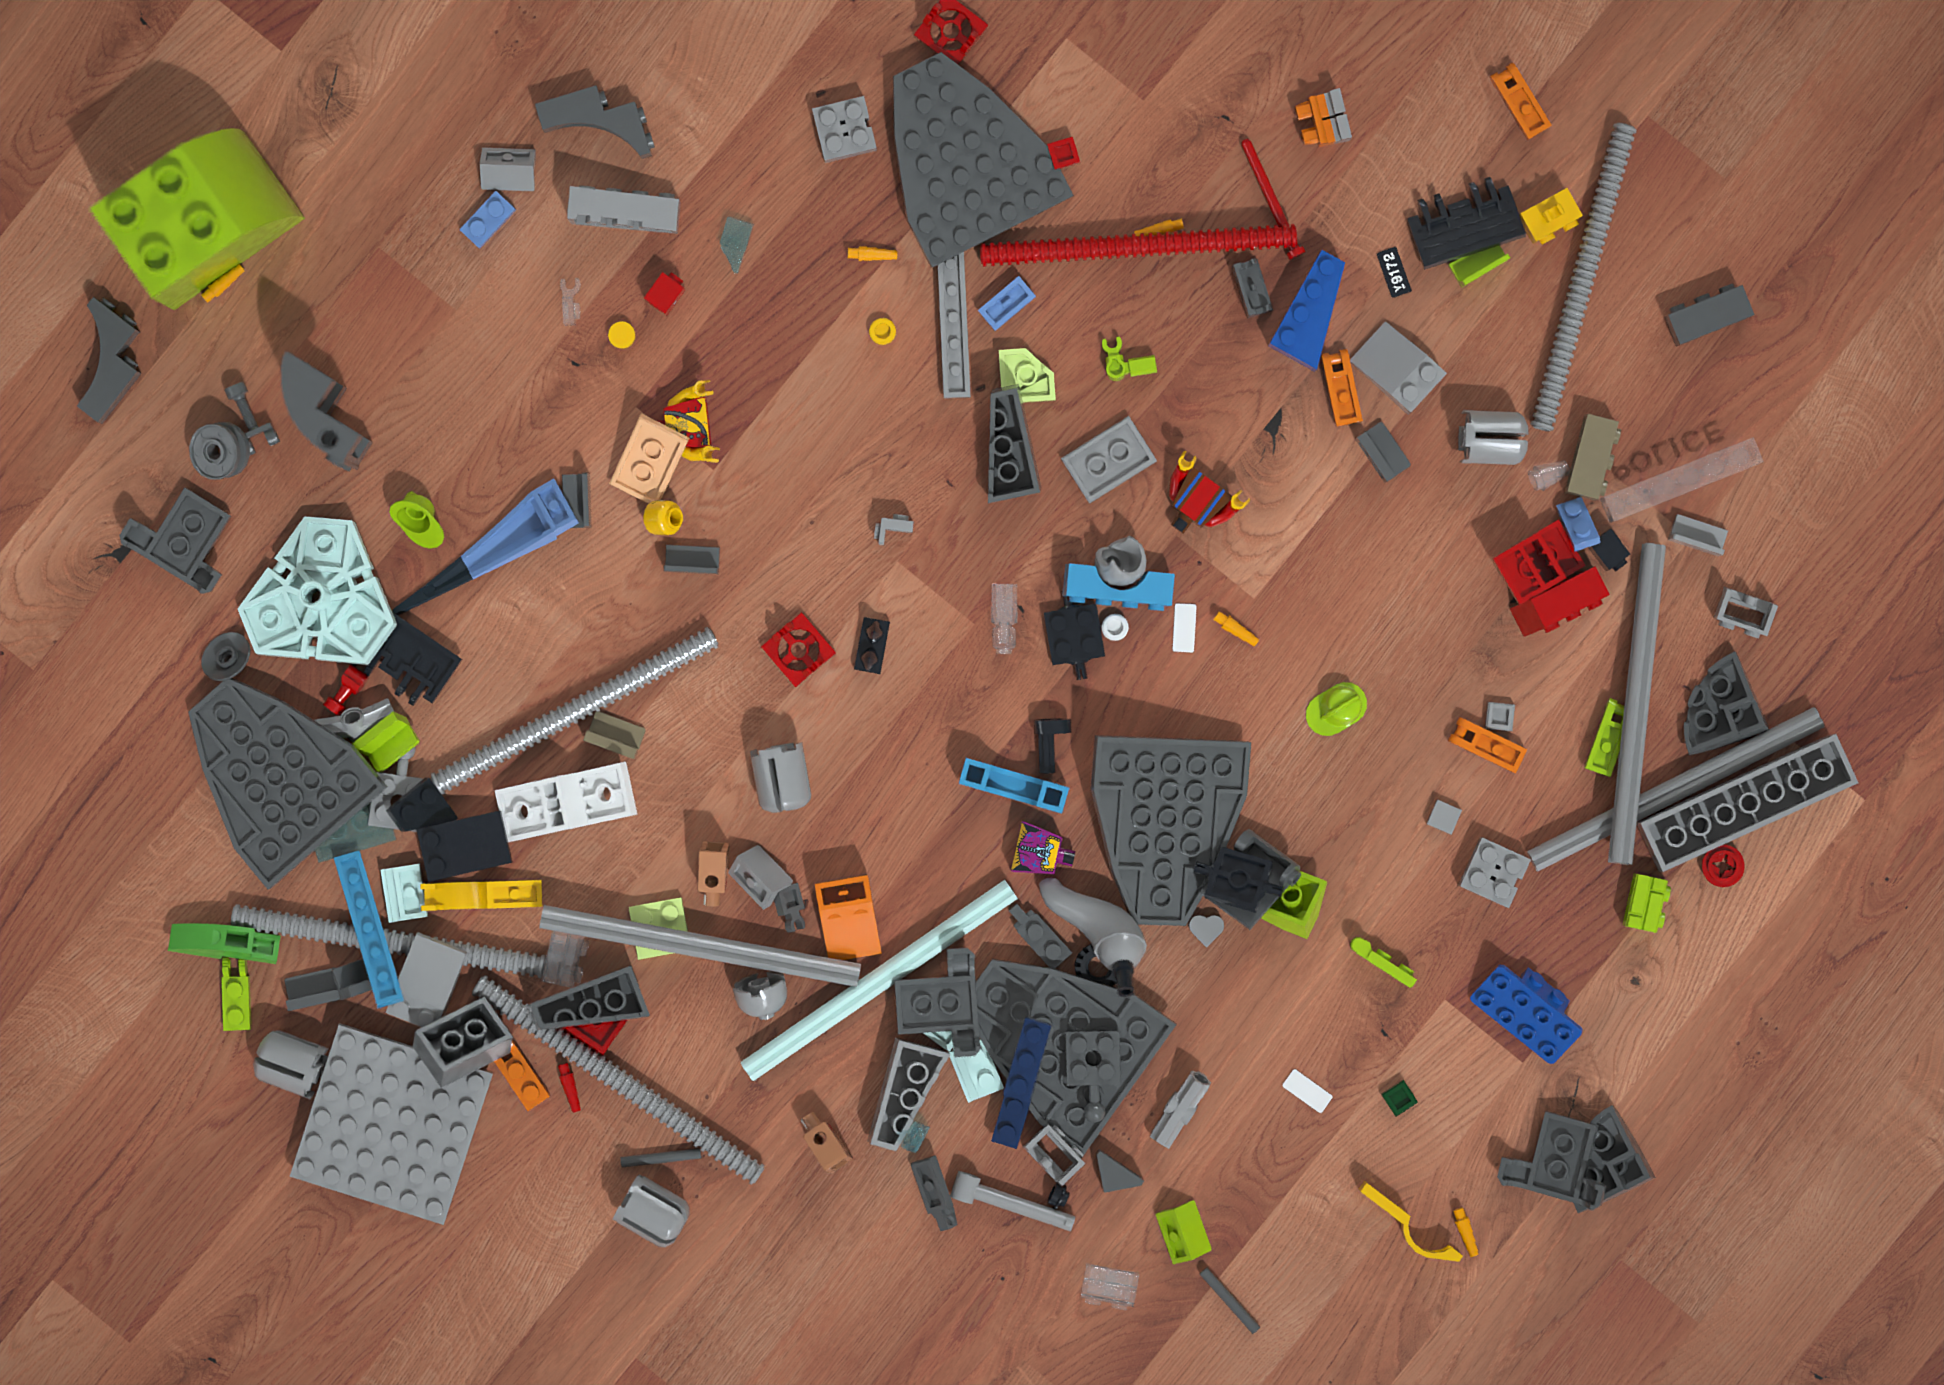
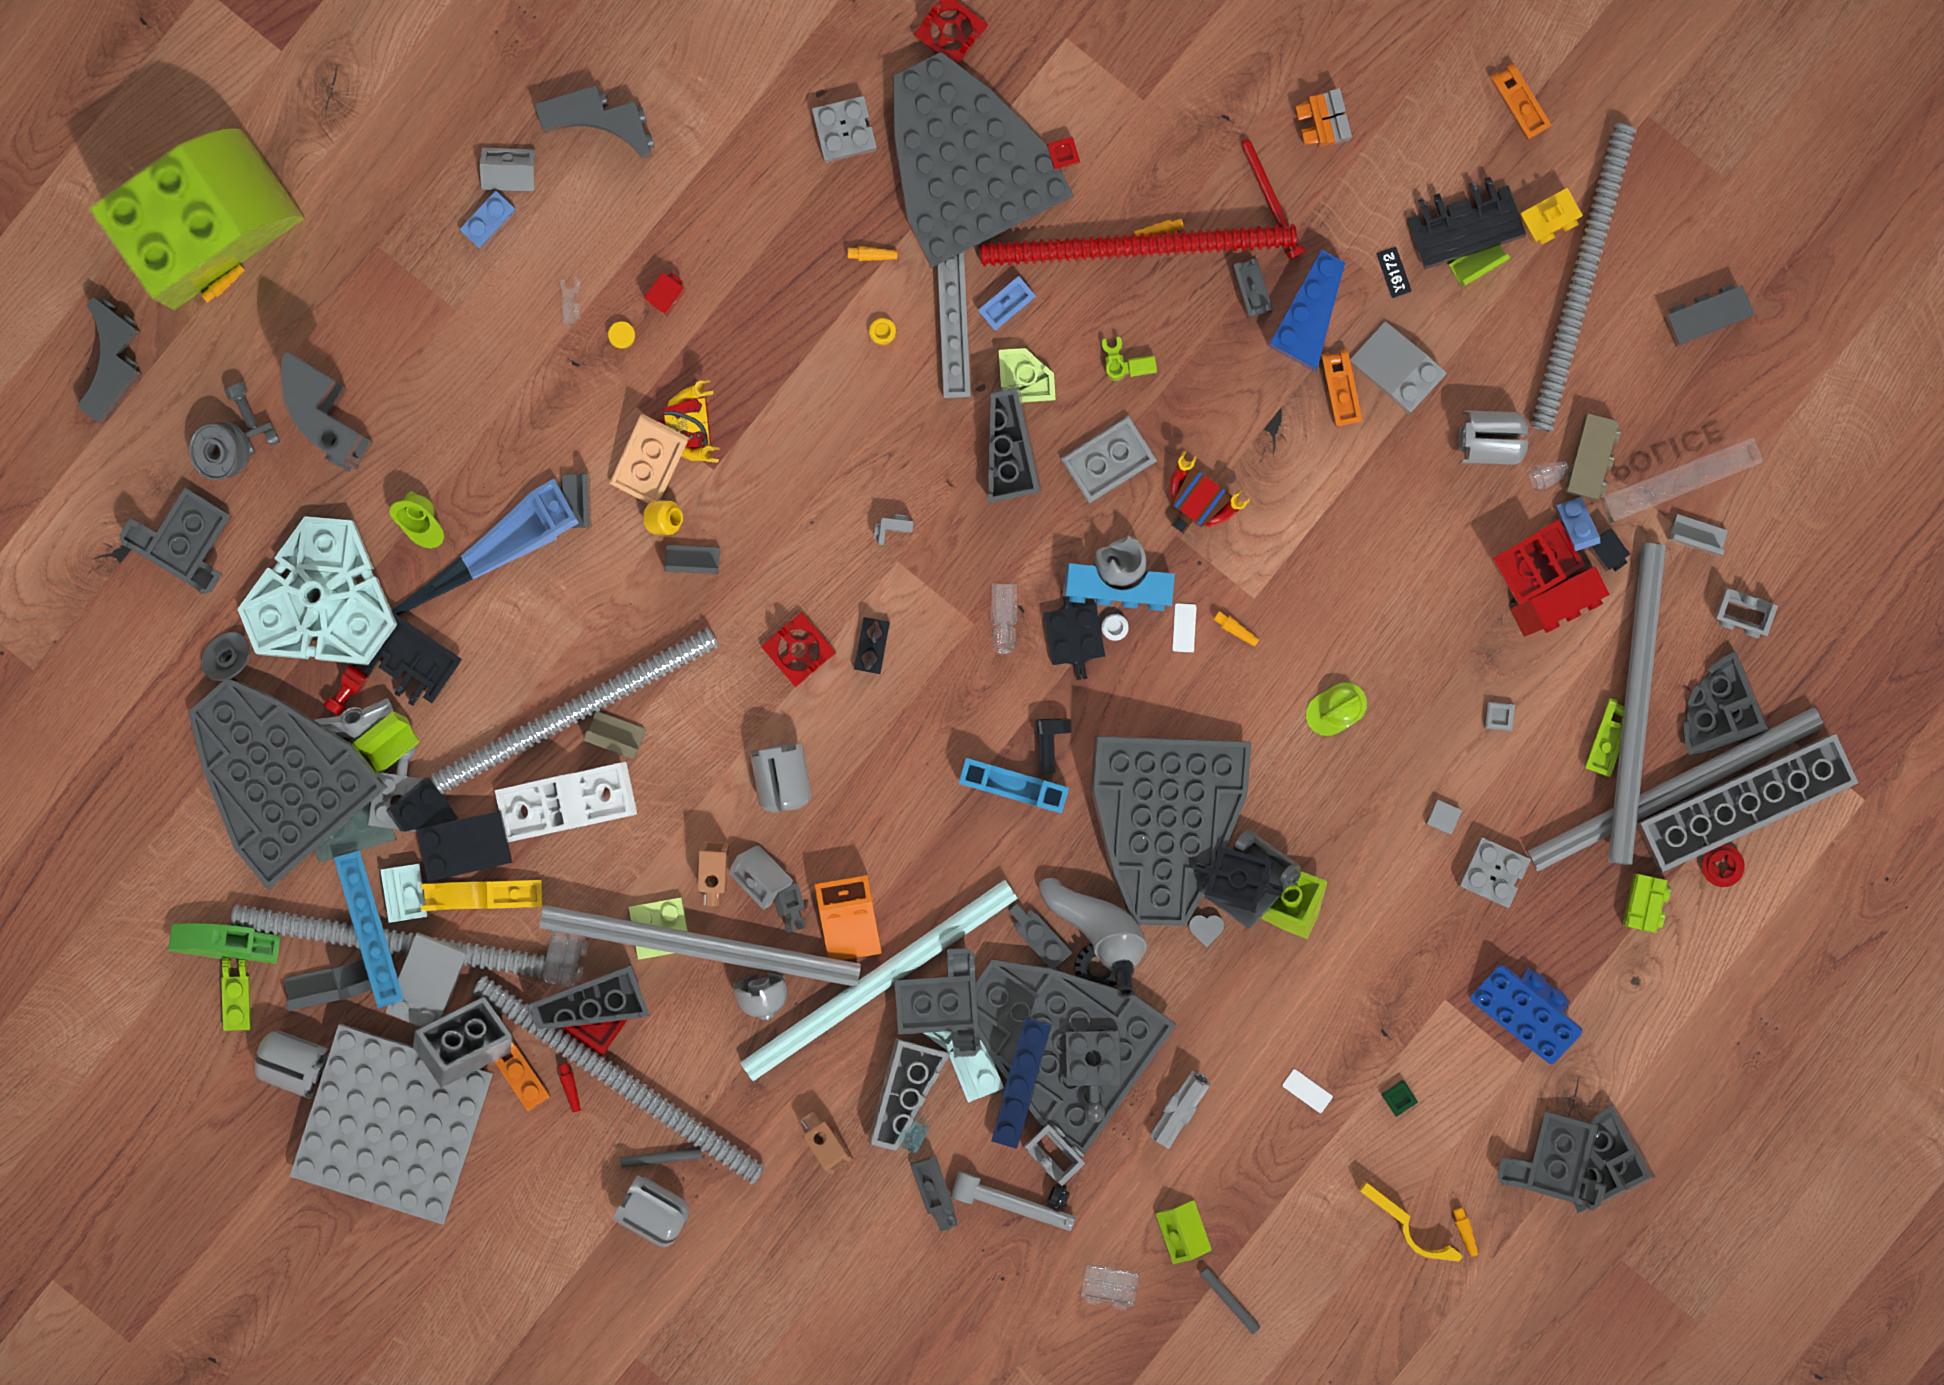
light grey wedge [567,186,681,234] -> none
clear light blue slope [720,216,754,274] -> none
torso [1011,821,1076,874] -> none
dark grey slope [1096,1149,1144,1193] -> none
lime hinge [1350,937,1417,988] -> none
dark grey panel [1355,422,1411,483] -> none
orange plate [1448,717,1527,774] -> none

